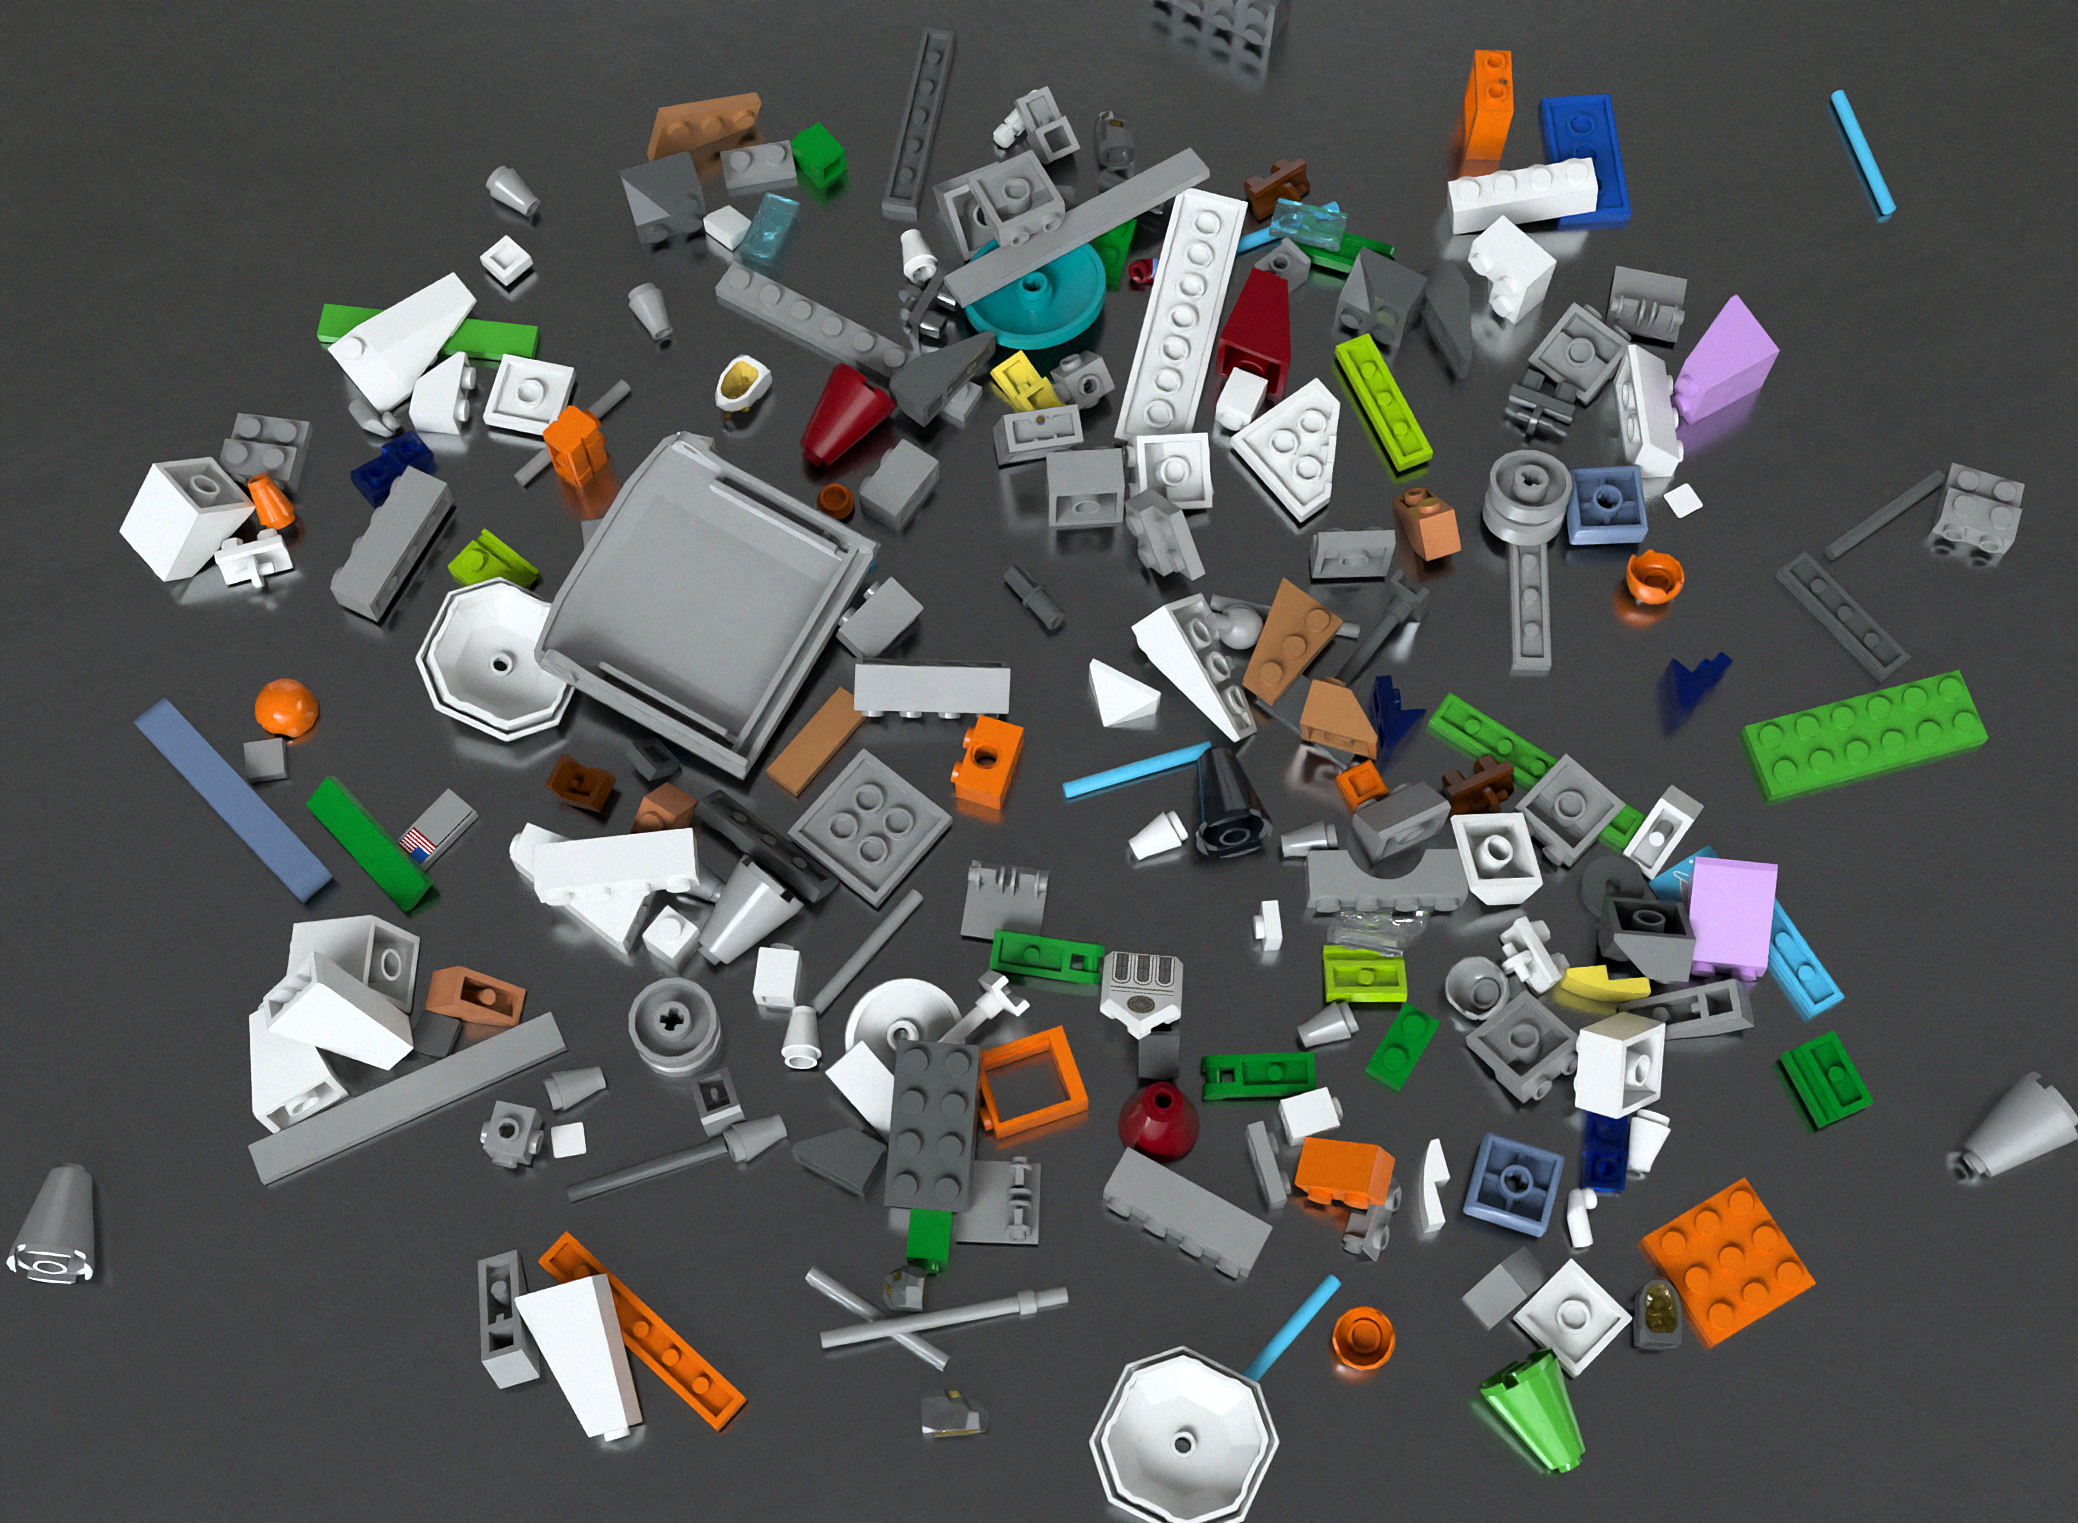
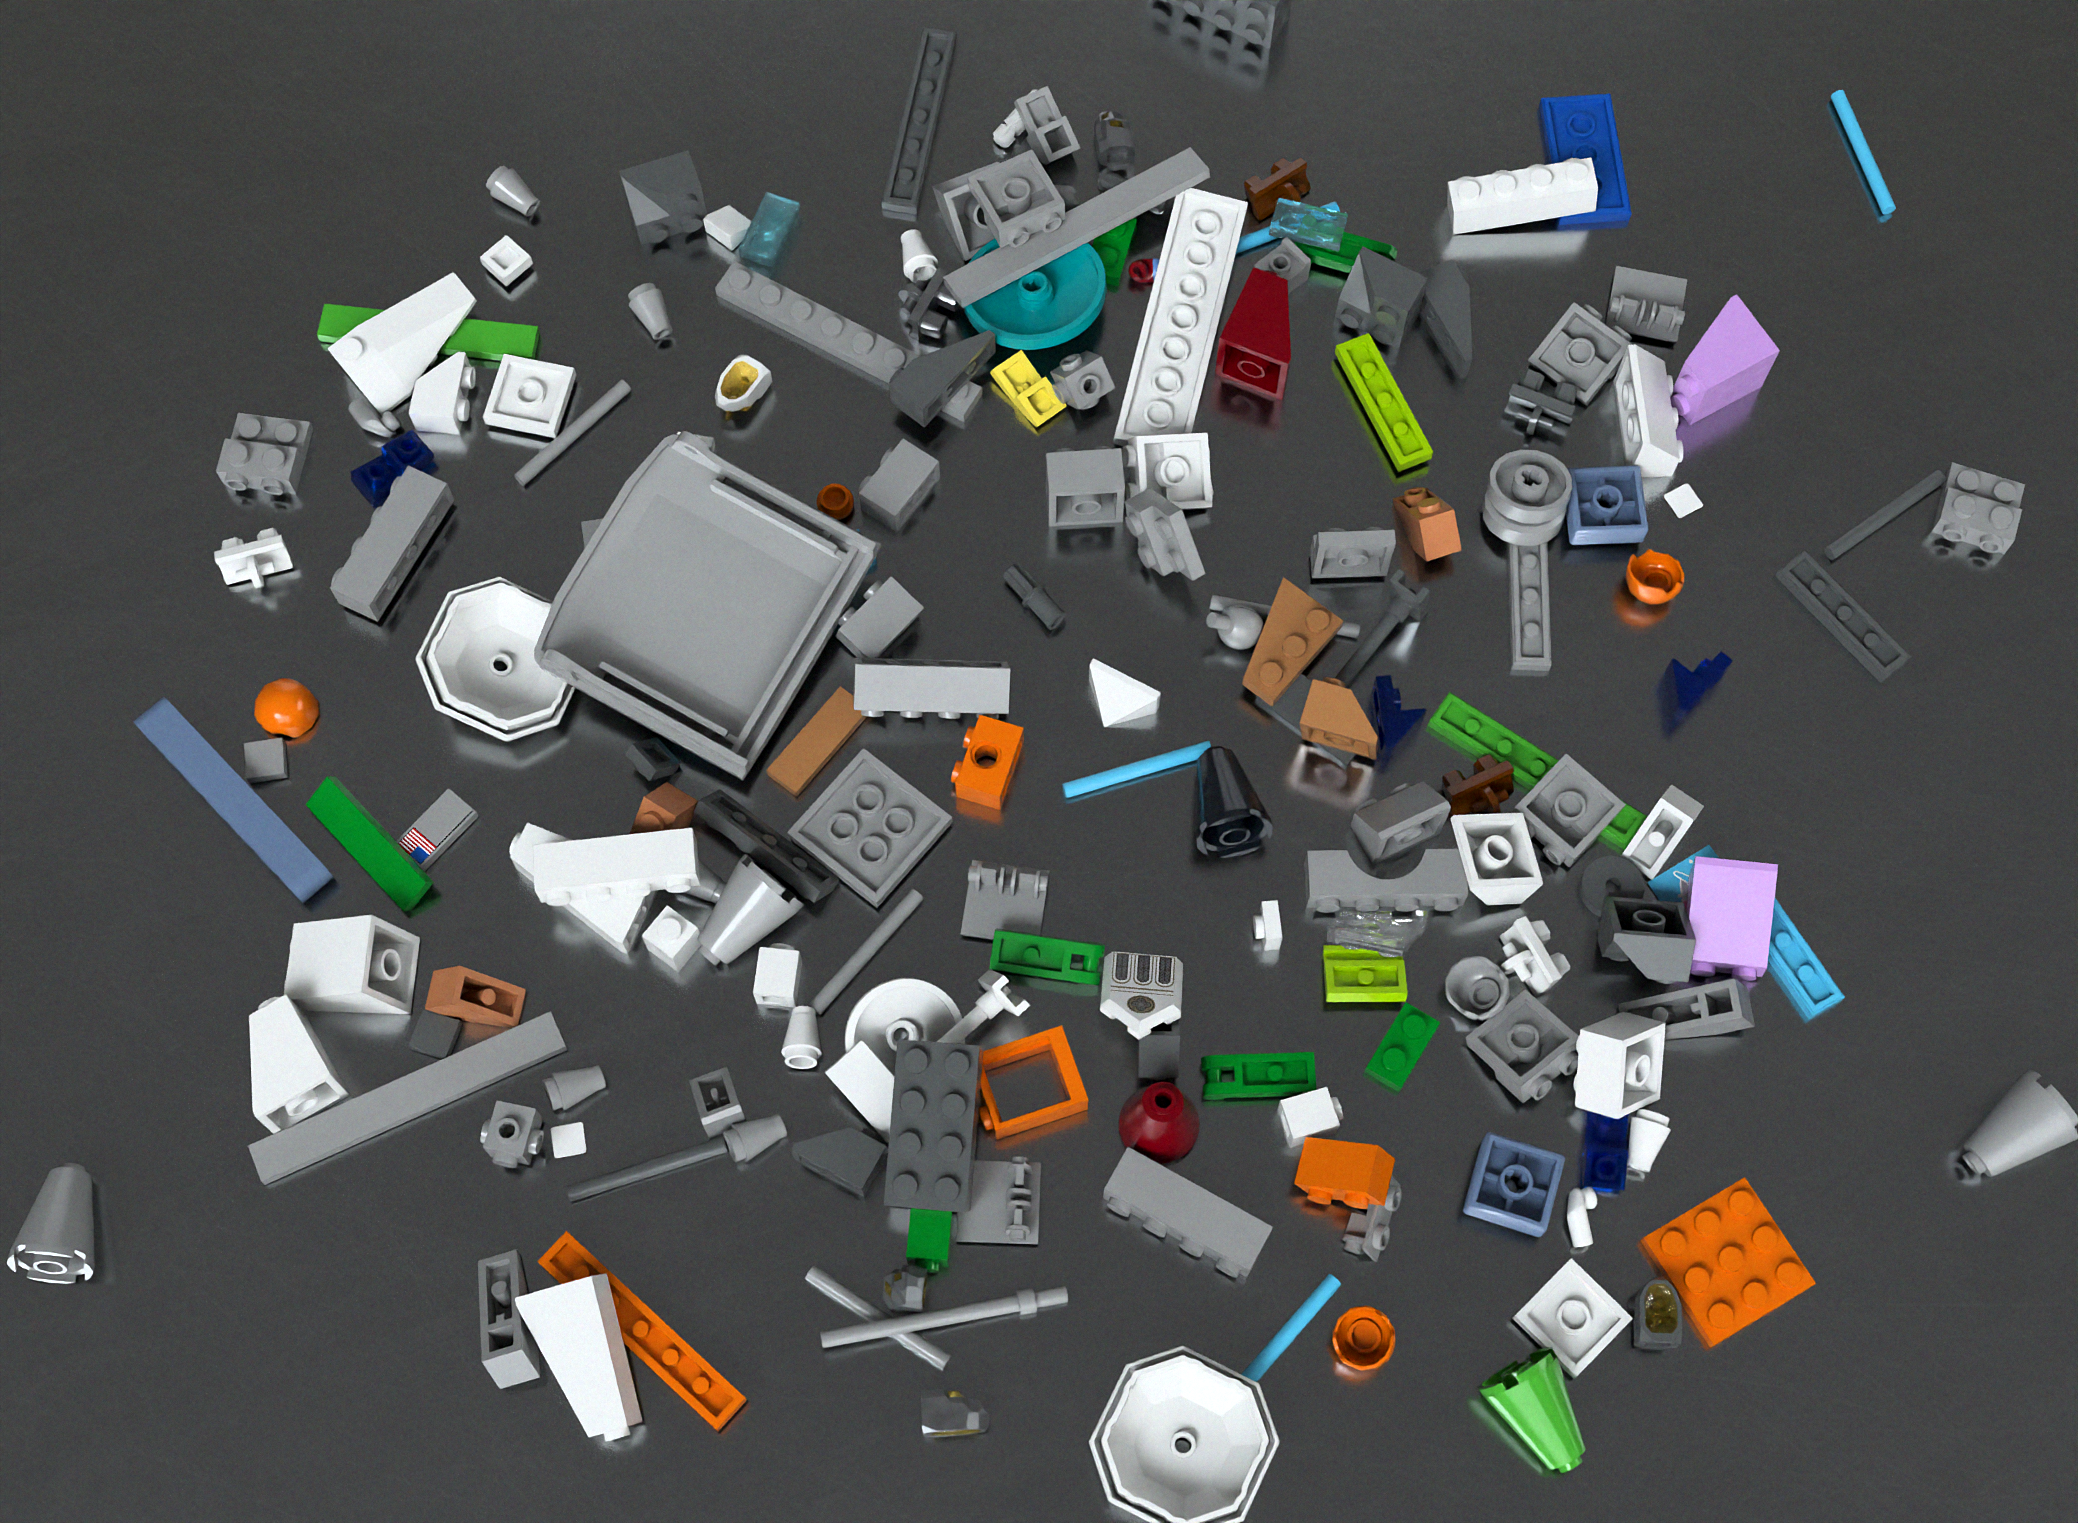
white slope [119,457,256,582] -> none
orange cone [247,473,296,530] -> none
white slope [263,950,414,1070] -> none
lime plate [447,528,542,590] -> none
orange brick [542,405,608,488] -> none
reddish brown bracket [546,754,617,812] -> none
light grey wheel [628,977,723,1077] -> none
medium nougat wing [647,92,762,161] -> none
light grey plate [720,140,796,189] -> none
green brick [791,122,847,188] -> none
dark red cone [799,362,896,468] -> none
light grey window [993,404,1084,465] -> none
white cone [1128,810,1188,861] -> none
white wedge [1131,593,1258,742] -> none
white brick [1215,367,1268,431] -> none
white plate [1230,378,1340,523] -> none
light grey plate [1245,1121,1291,1211] -> none
light grey cone [1281,819,1339,857] -> none
light grey cone [1296,1001,1359,1049] -> none
orange tile [1336,759,1389,812] -> none
white slope [1418,1139,1450,1233] -> none
light grey slope [1462,1246,1552,1330] -> none
orange window [1463,50,1514,160] -> none
white slope [1468,215,1557,325] -> none
light yellow slope [1559,965,1651,1003] -> none
bright green plate [1741,670,1988,801] -> none
green plate [1779,1030,1874,1129] -> none

